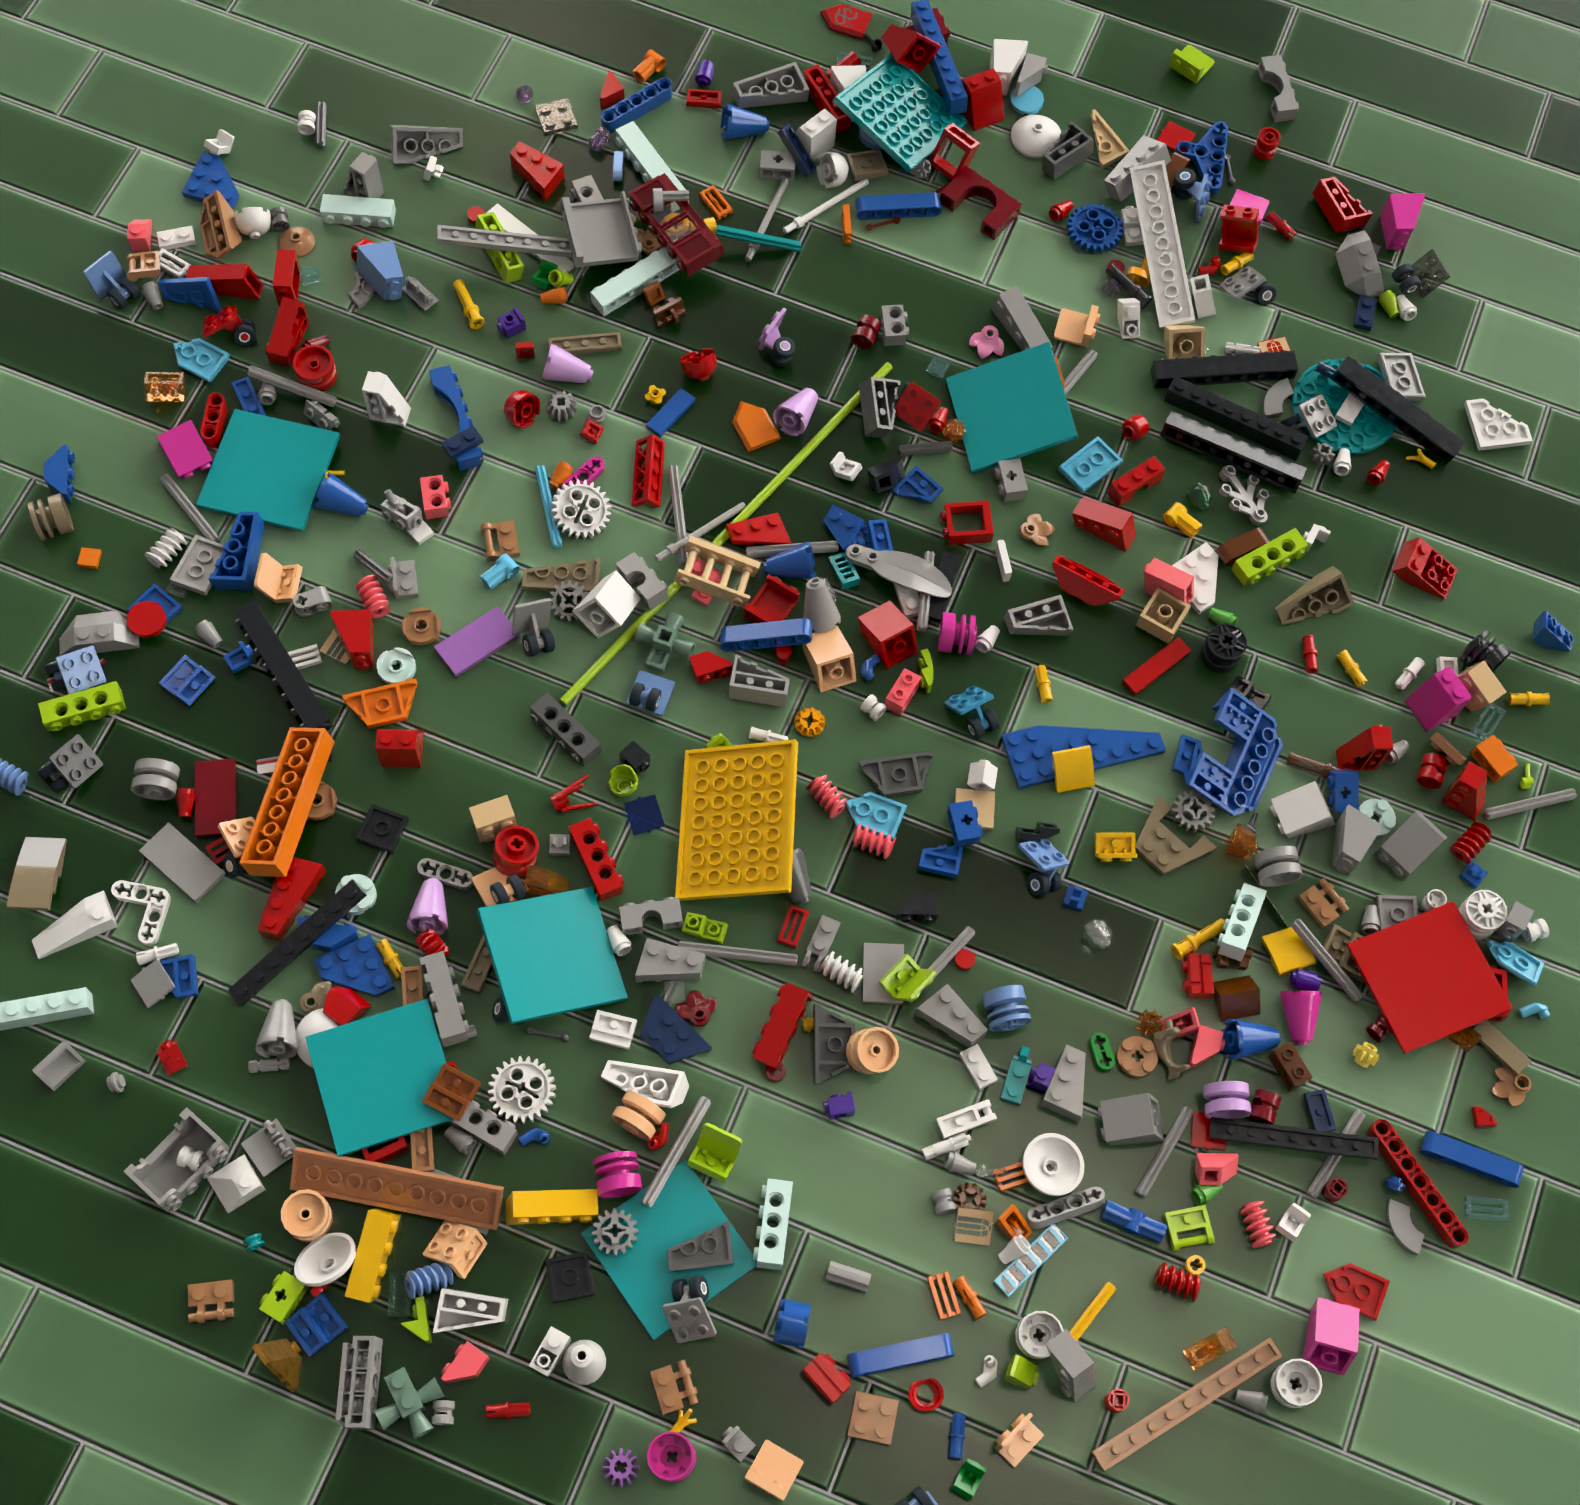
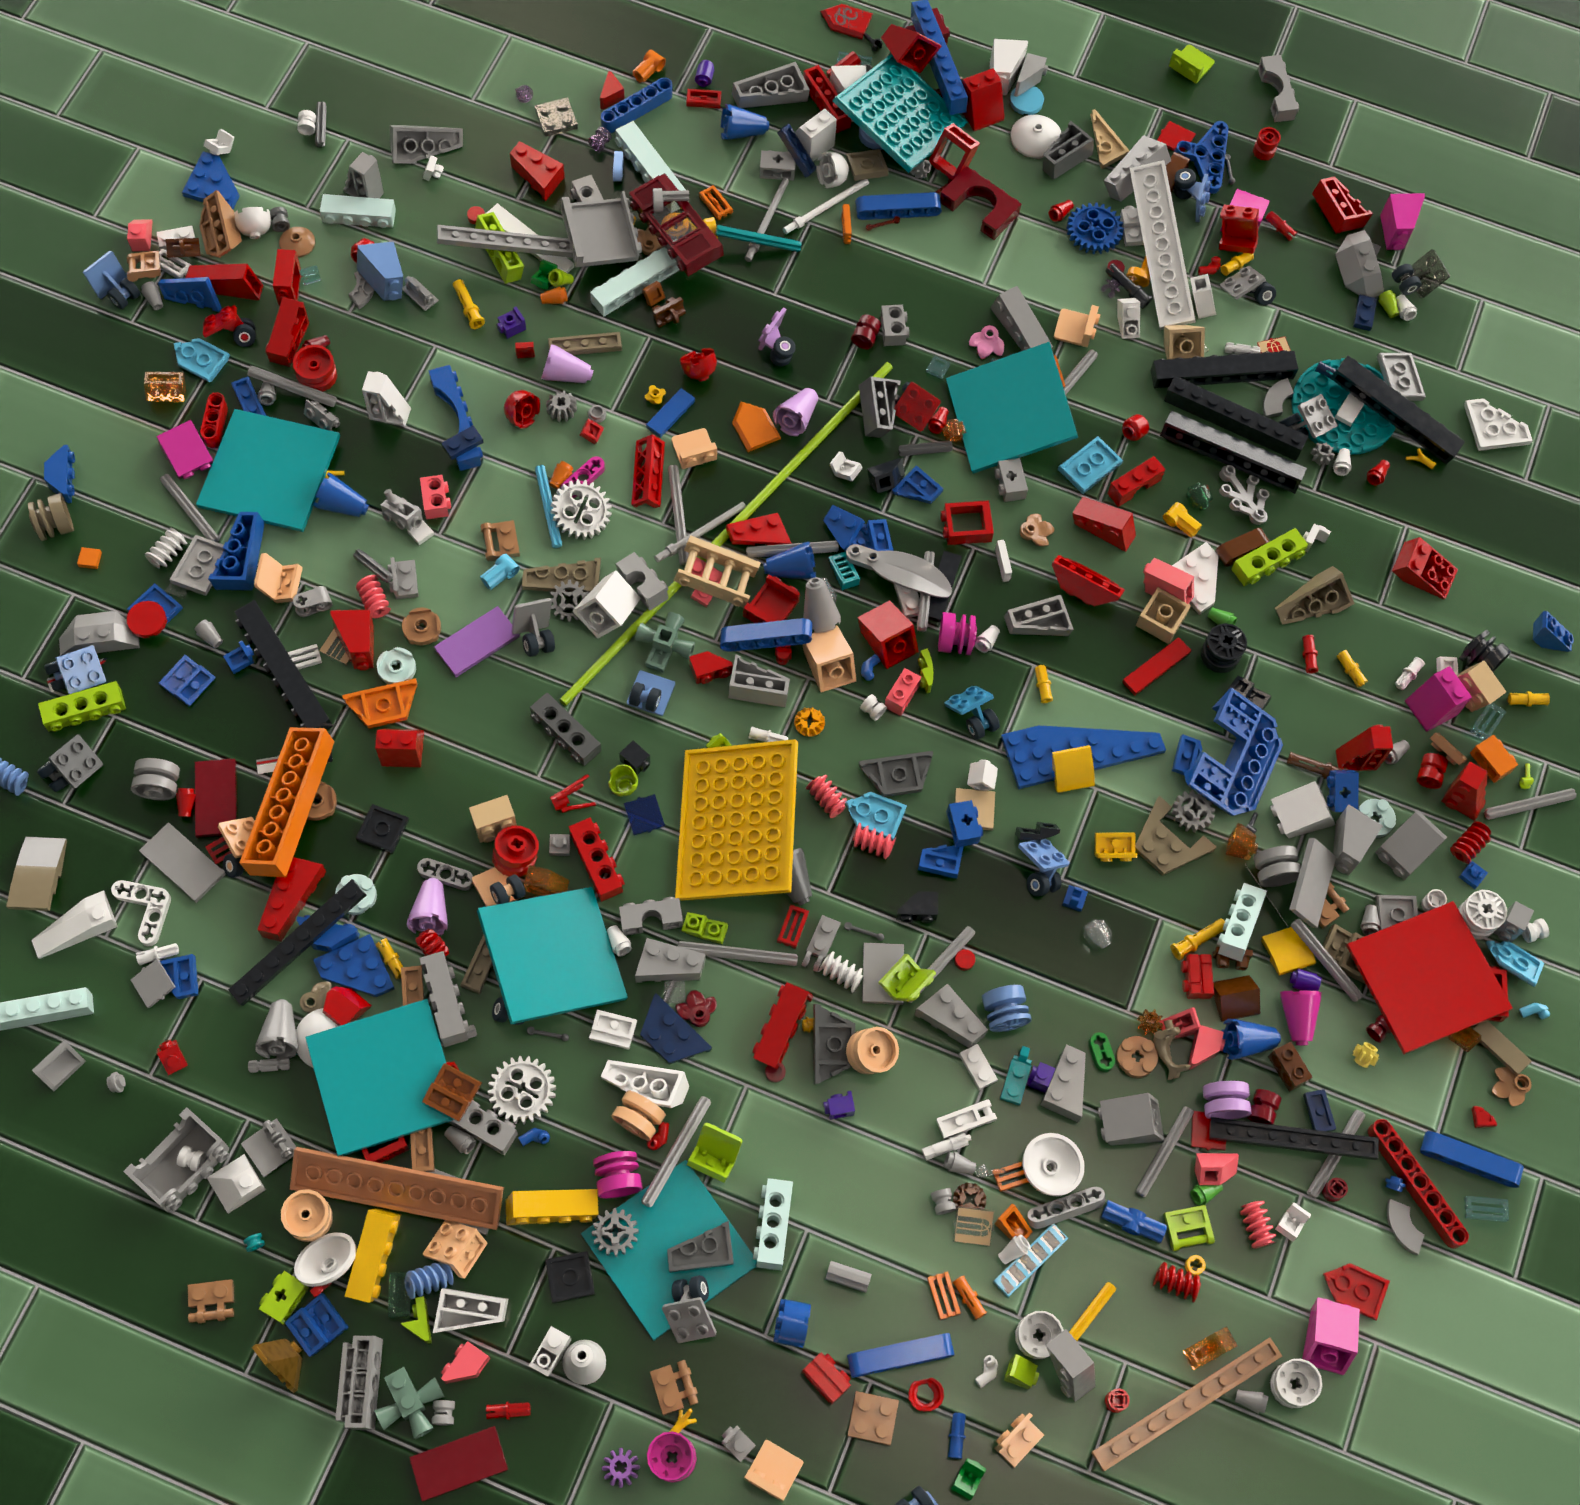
none -> reddish brown hips [165,238,201,258]
none -> dark red tile [409,1426,508,1502]
none -> light nougat bracket [672,428,717,469]
none -> dark grey hinge [844,922,884,941]
none -> light grey tile [1290,838,1336,928]

